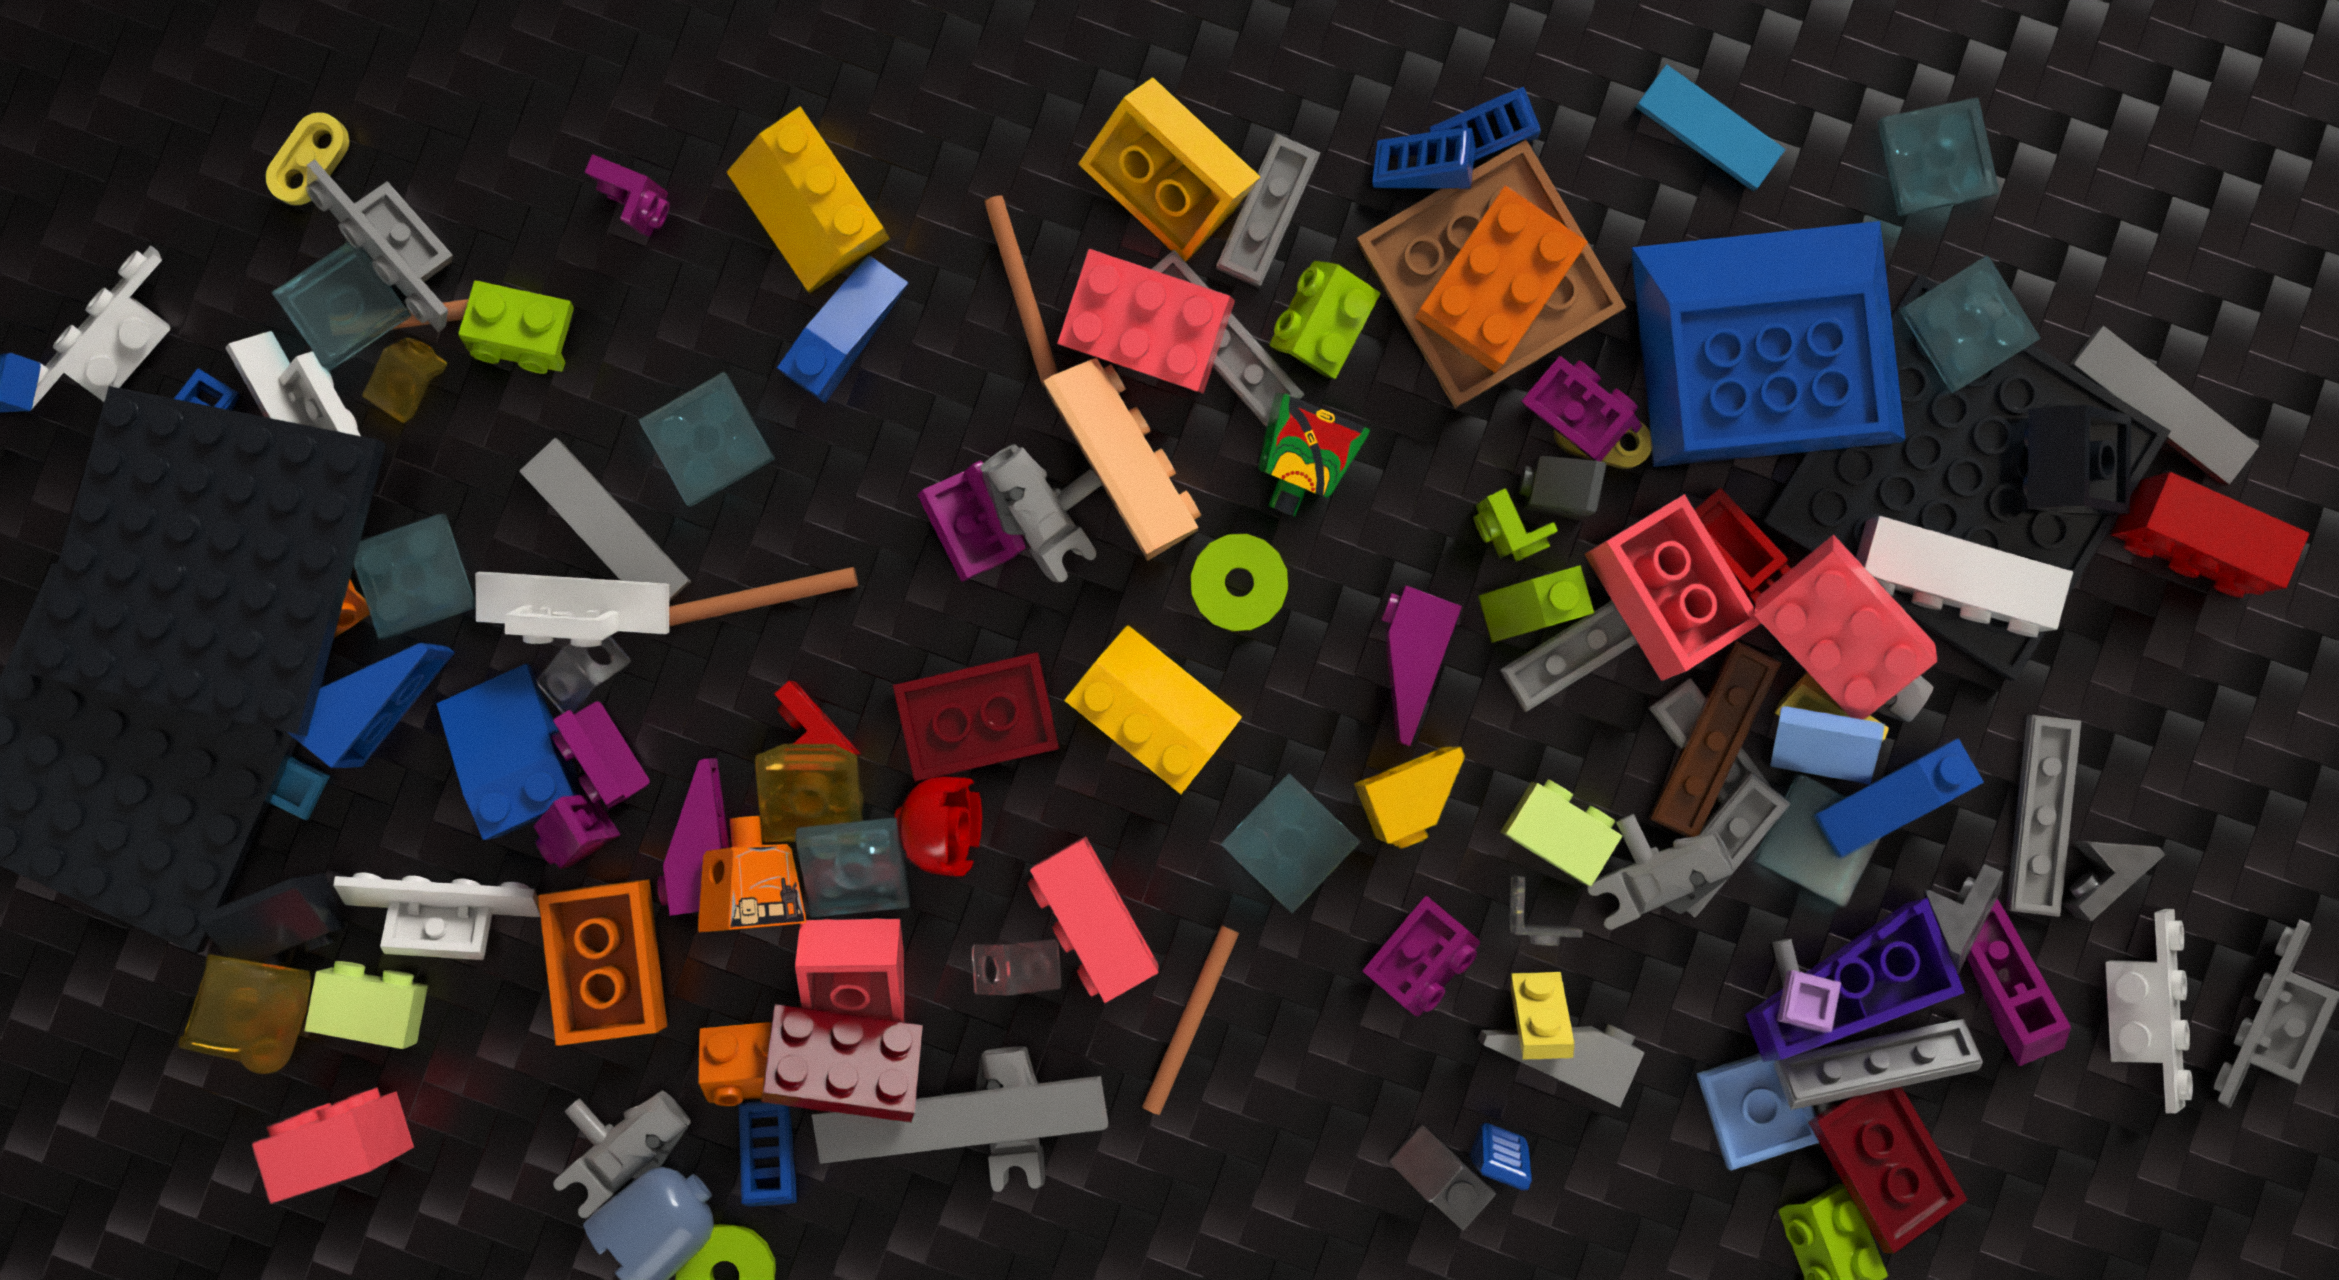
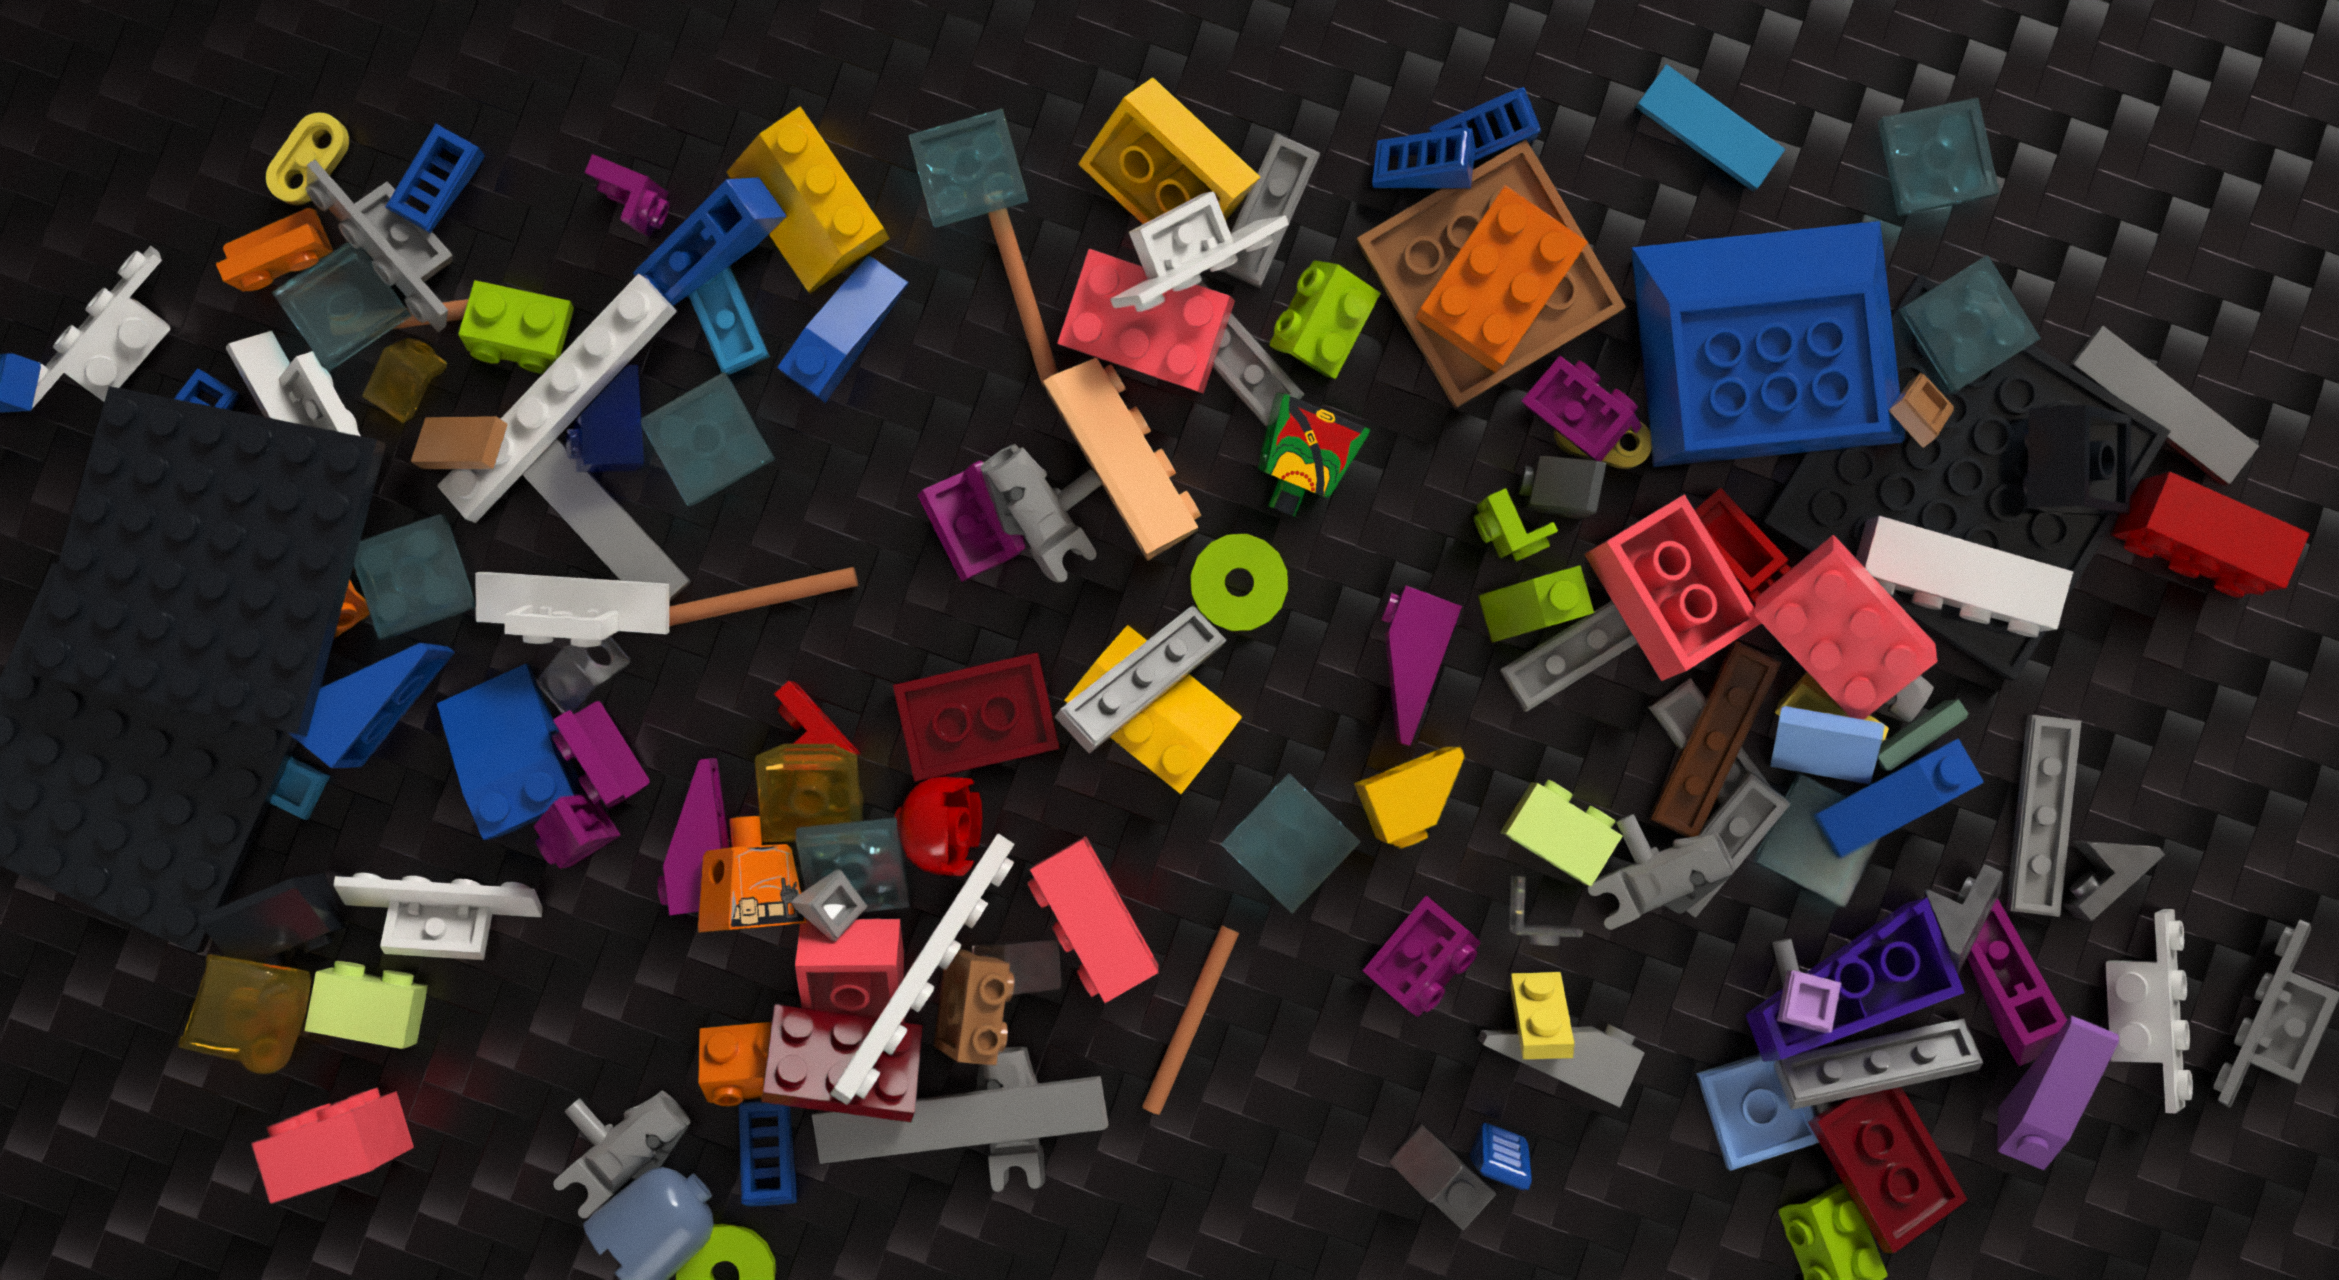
orange brick [538,879,667,1046] -> none
none -> orange bracket [216,208,334,292]
none -> blue slope [385,124,485,233]
none -> medium nougat tile [411,416,508,469]
none -> white plate [437,274,677,523]
none -> clear blue slope [566,365,644,472]
none -> blue slope [633,177,787,306]
none -> dark azure tile [689,265,770,376]
none -> light grey slope [791,870,868,941]
none -> white plate [830,834,1014,1105]
none -> clear light blue plate [908,108,1029,228]
none -> medium nougat plate [933,949,1014,1065]
none -> light grey tile [1055,605,1226,754]
none -> white bracket [1110,191,1289,312]
none -> sand green tile [1874,700,1969,771]
none -> medium nougat tile [1889,373,1954,448]
none -> medium lavender slope [1997,1016,2119,1170]

